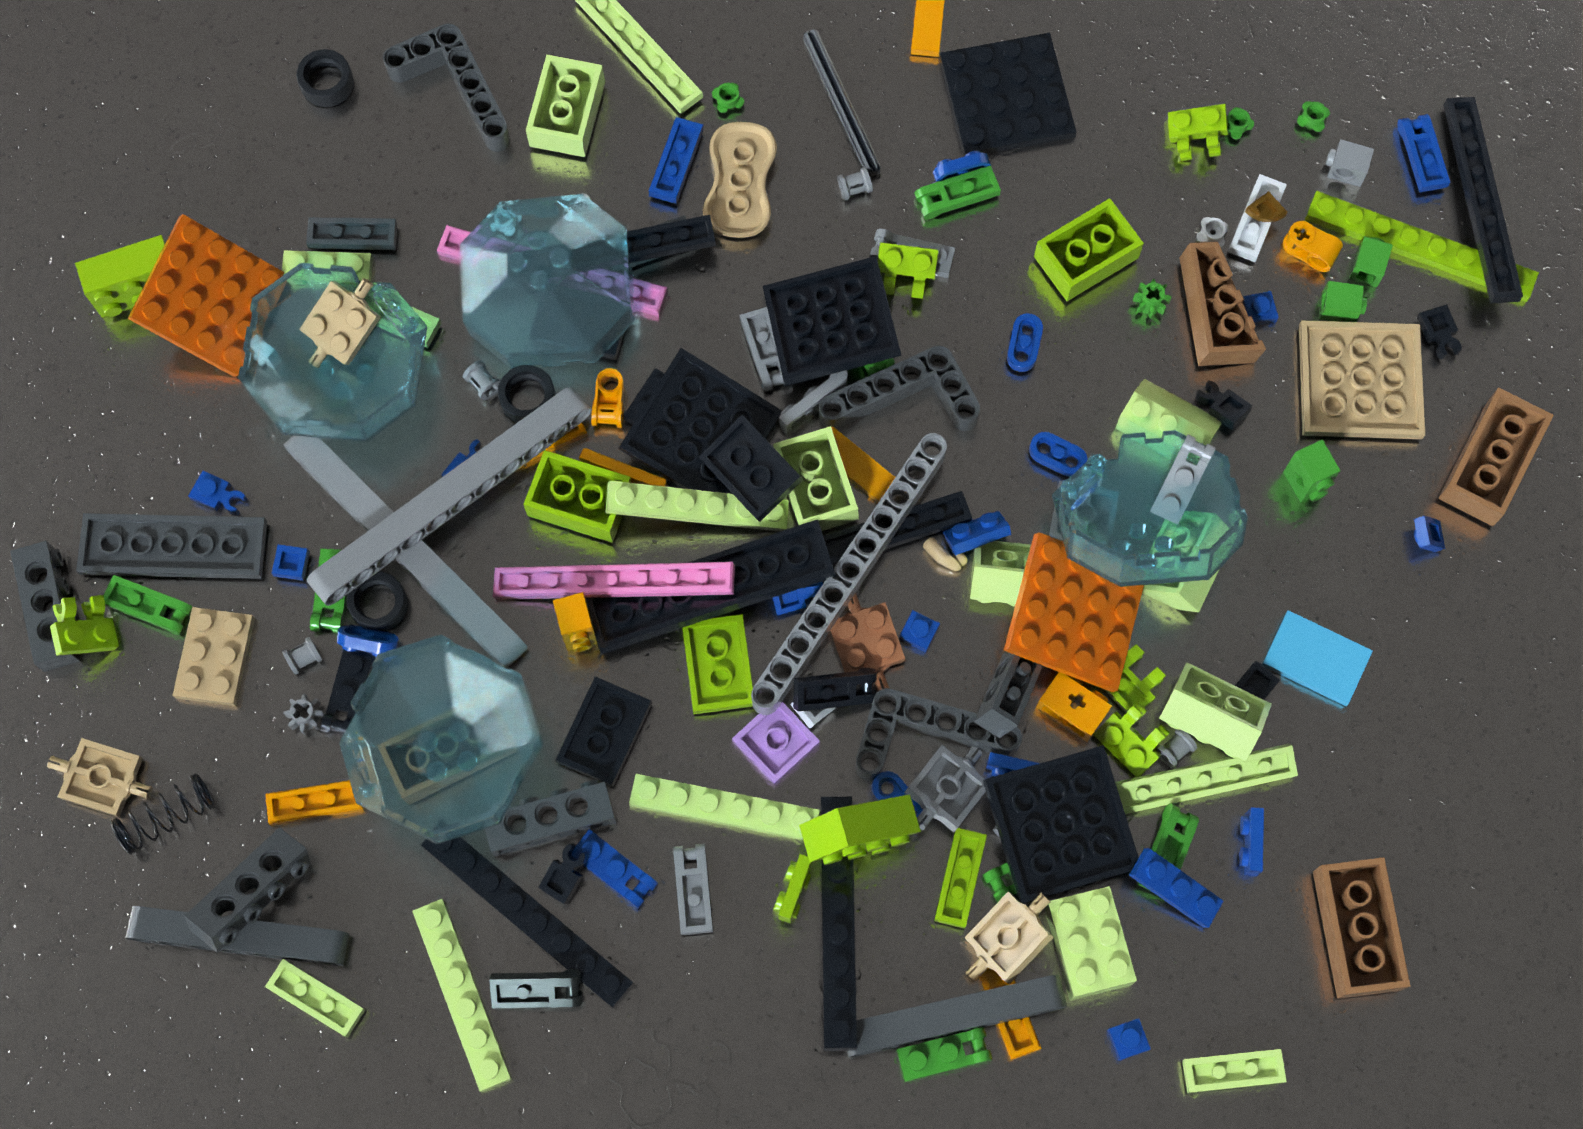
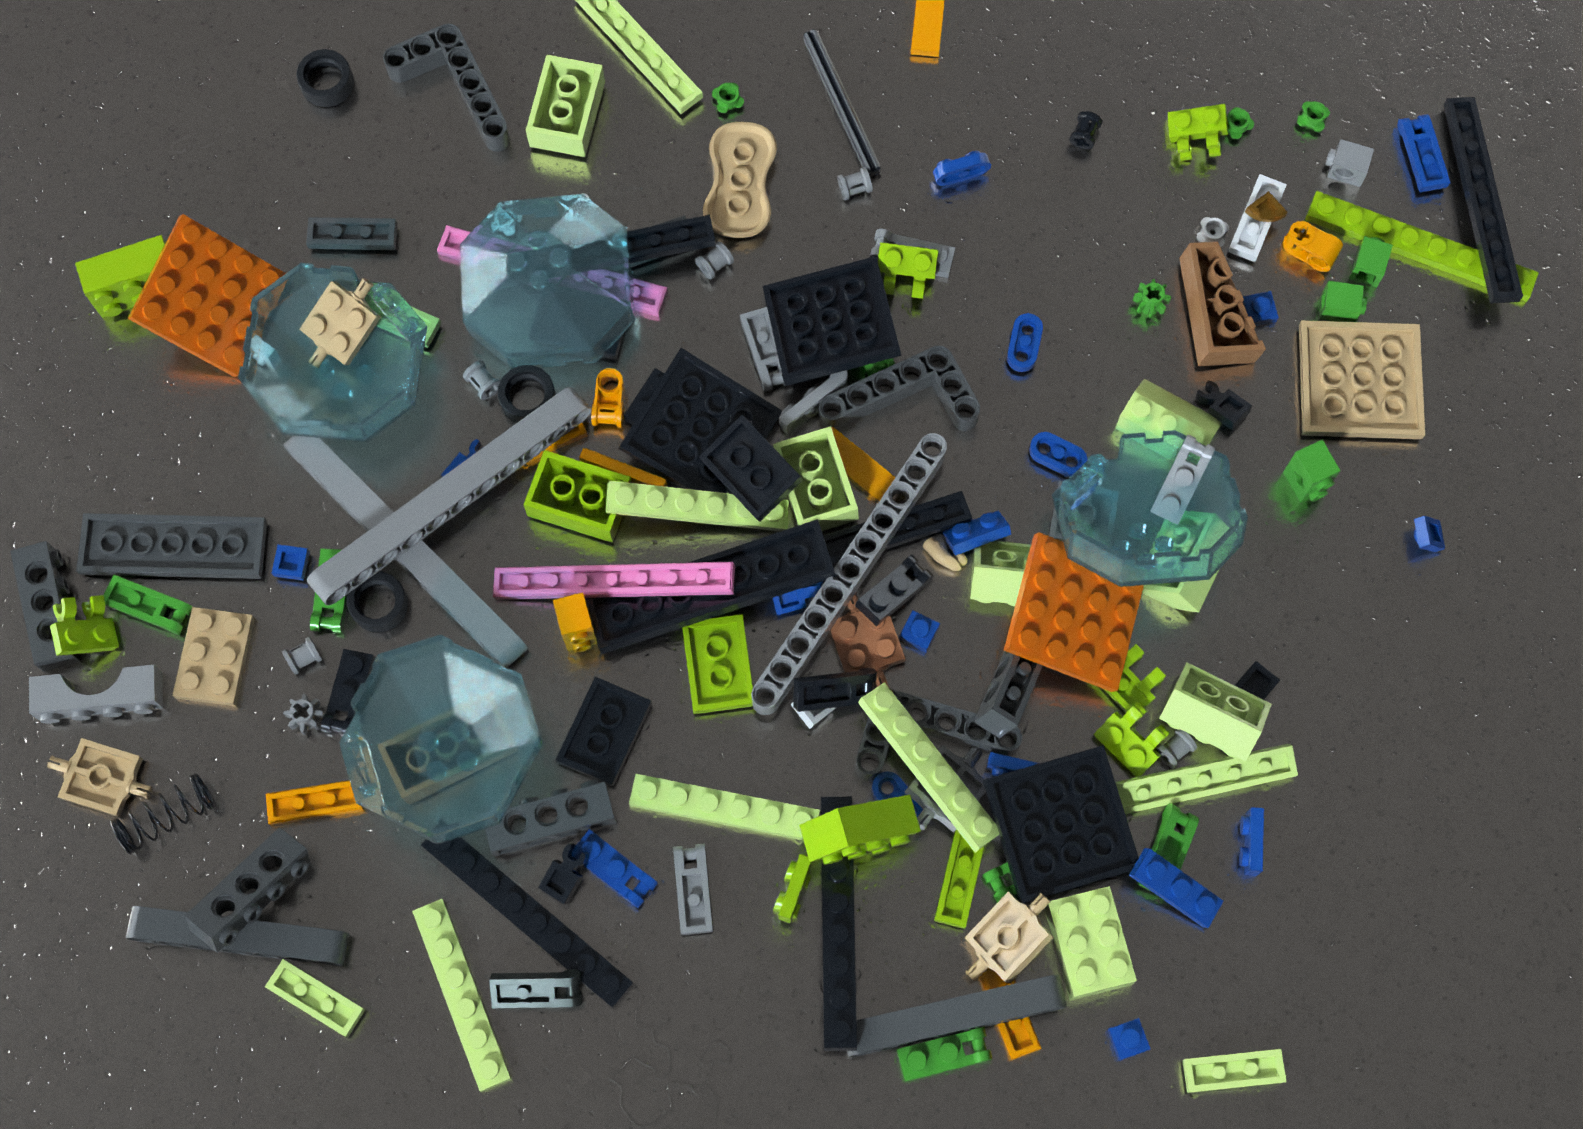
blue plate [188,470,248,516] -> none
yellowish green plate [282,250,373,284] -> none
blue plate [337,625,399,658] -> none
blue plate [648,117,704,204] -> none
lavender tile [732,702,820,786] -> none
bright green plate [914,165,1001,220] -> none
black plate [939,32,1077,156] -> none
lime brick [1034,198,1144,301] -> none
light orange brick [1036,672,1112,743] -> none
medium azure tile [1262,610,1373,706] -> none
medium nougat brick [1313,857,1411,999] -> none
black plate [1417,304,1462,360] -> none
medium nougat brick [1438,387,1554,526] -> none
none -> light grey arch [29,665,163,724]
none -> light grey bush [695,241,734,280]
none -> black plate [855,554,934,626]
none -> yellowish green plate [858,682,999,853]
none -> black bush [1069,111,1103,150]

